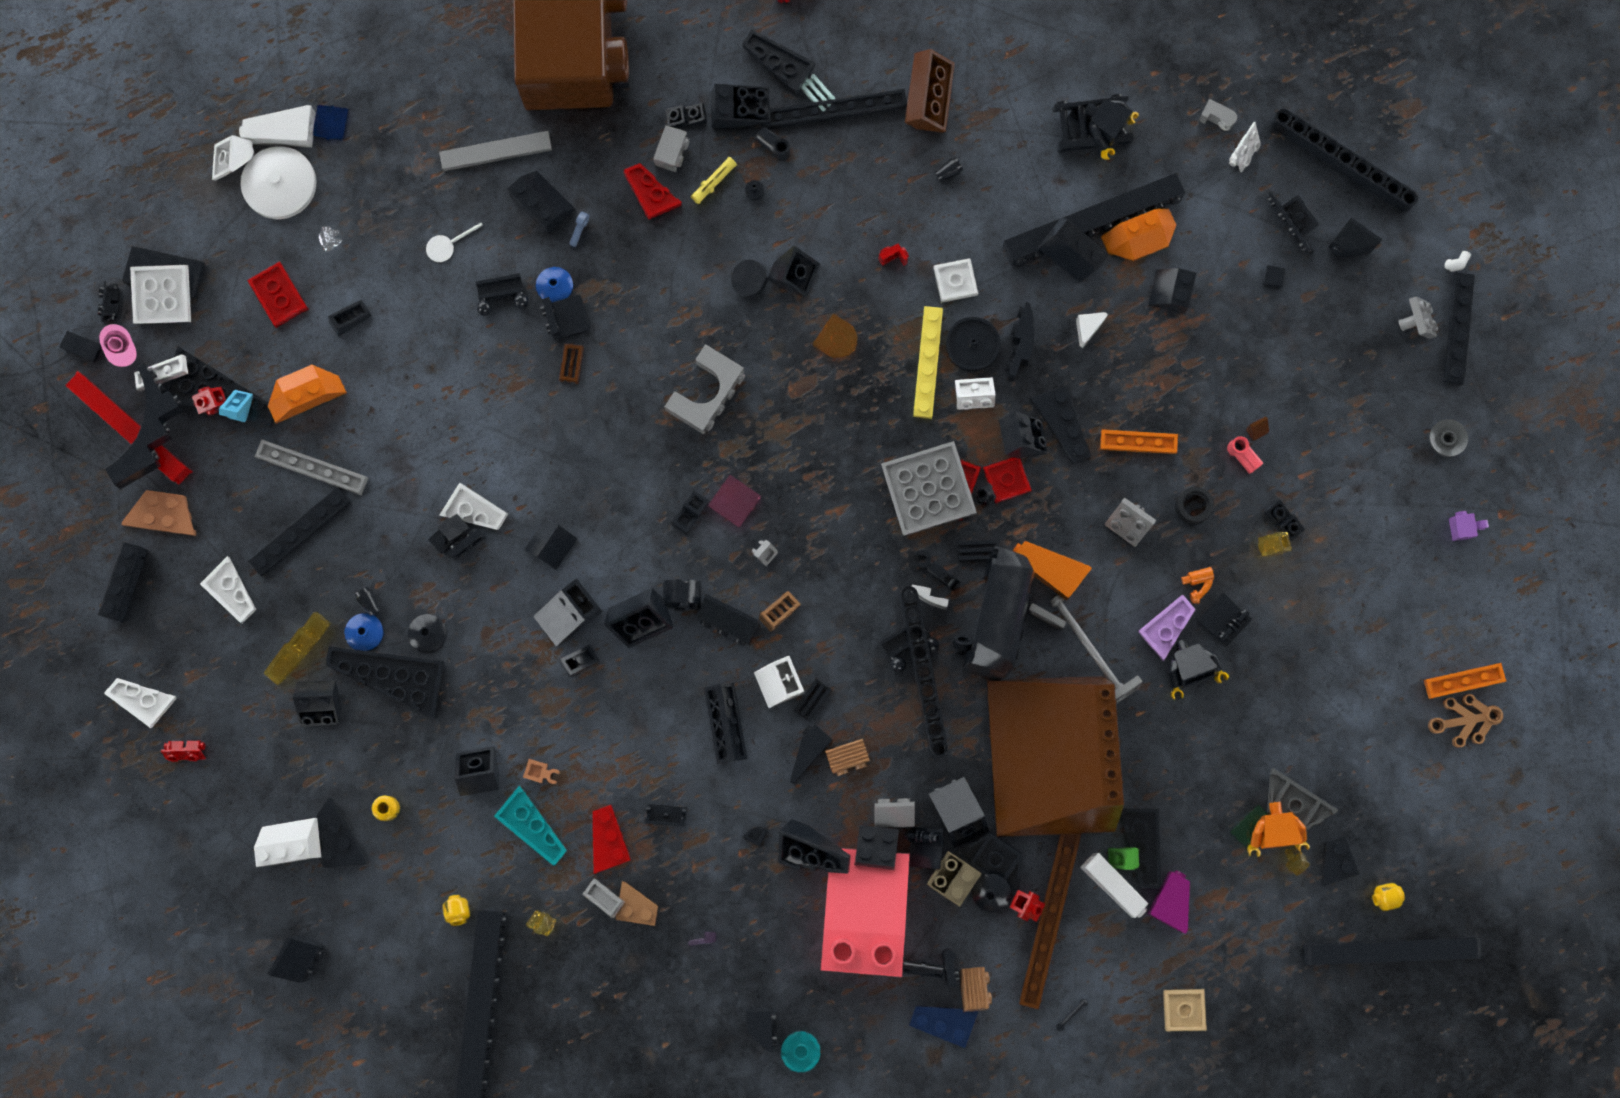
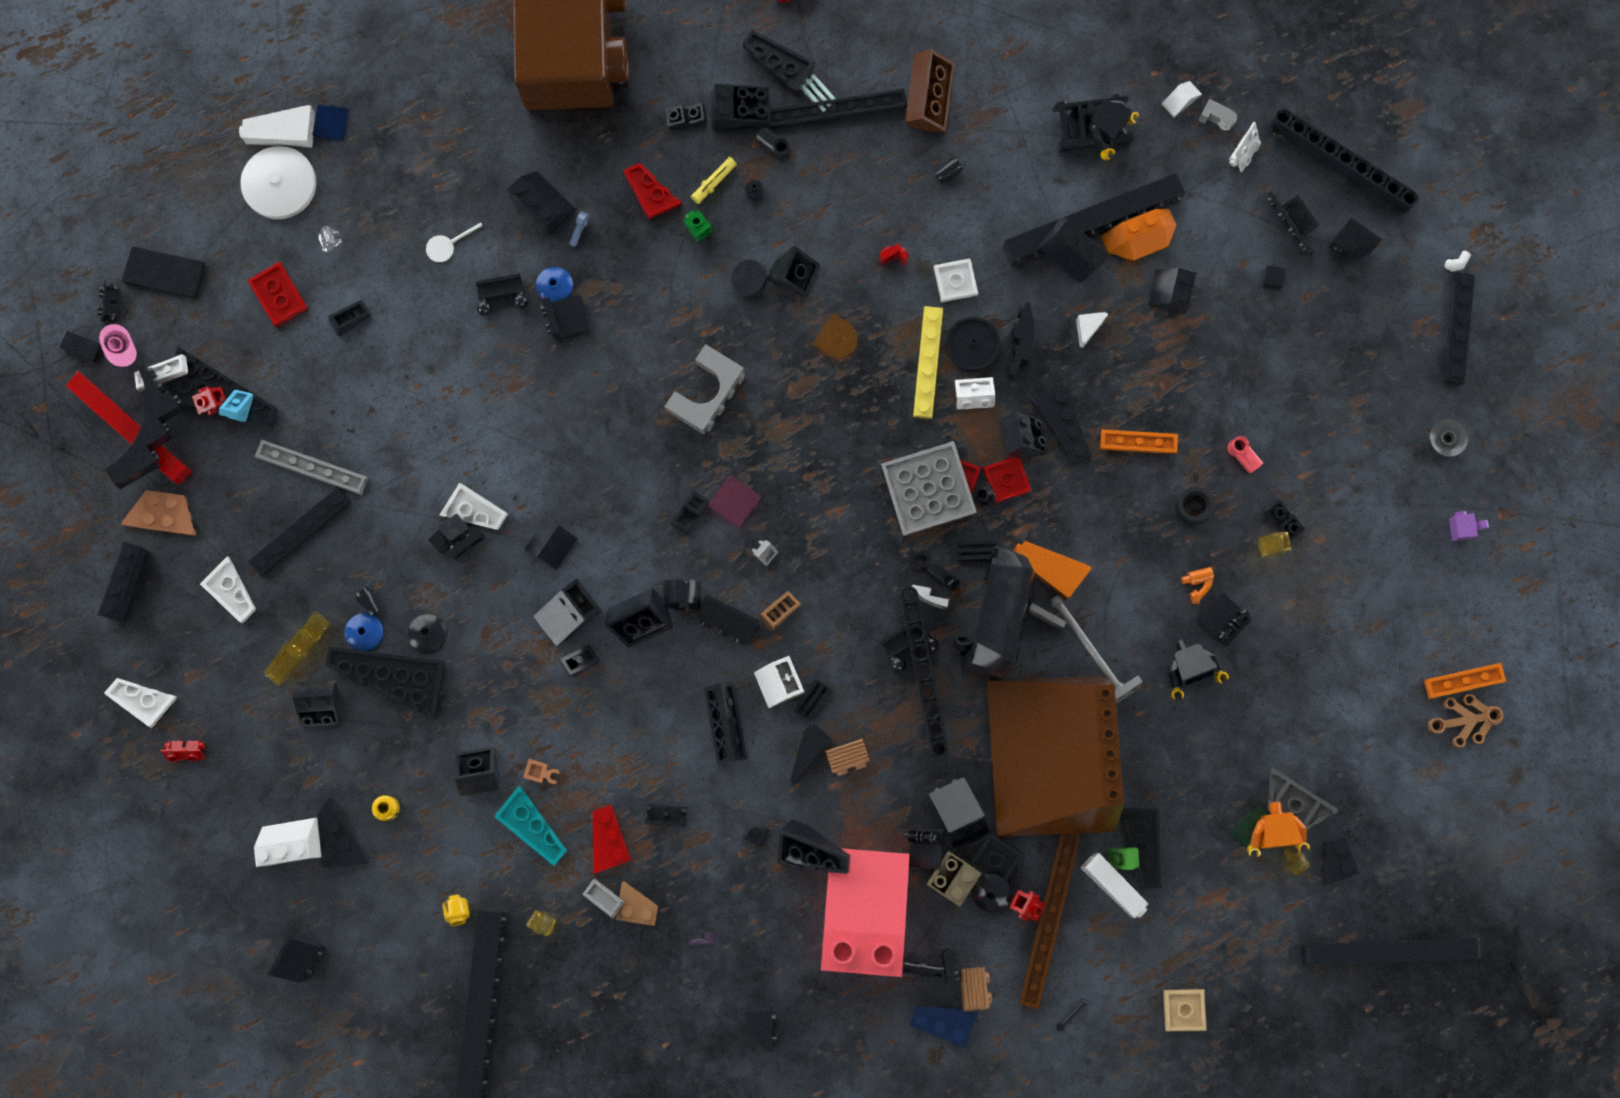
white plate [130,265,191,324] -> none
white slope [212,135,254,181] -> none
orange wedge [268,365,347,423] -> none
light grey tile [439,131,552,171] -> none
reddish brown tile [559,344,584,384] -> none
light grey brick [653,125,690,172] -> none
teal tile [781,1031,821,1072] -> none
black plate [855,825,899,870] -> none
light grey slope [874,798,915,828] -> none
light grey plate [1104,498,1156,547] -> none
lavender wing [1138,595,1195,661] -> none
magenta slope [1147,870,1190,934] -> none
reddish brown slope [1246,416,1269,441] -> none
yellow head [1372,883,1405,911] -> none
light grey plate [1399,296,1438,339] -> none
none -> green brick [684,210,713,242]
none -> white slope [1162,81,1202,118]

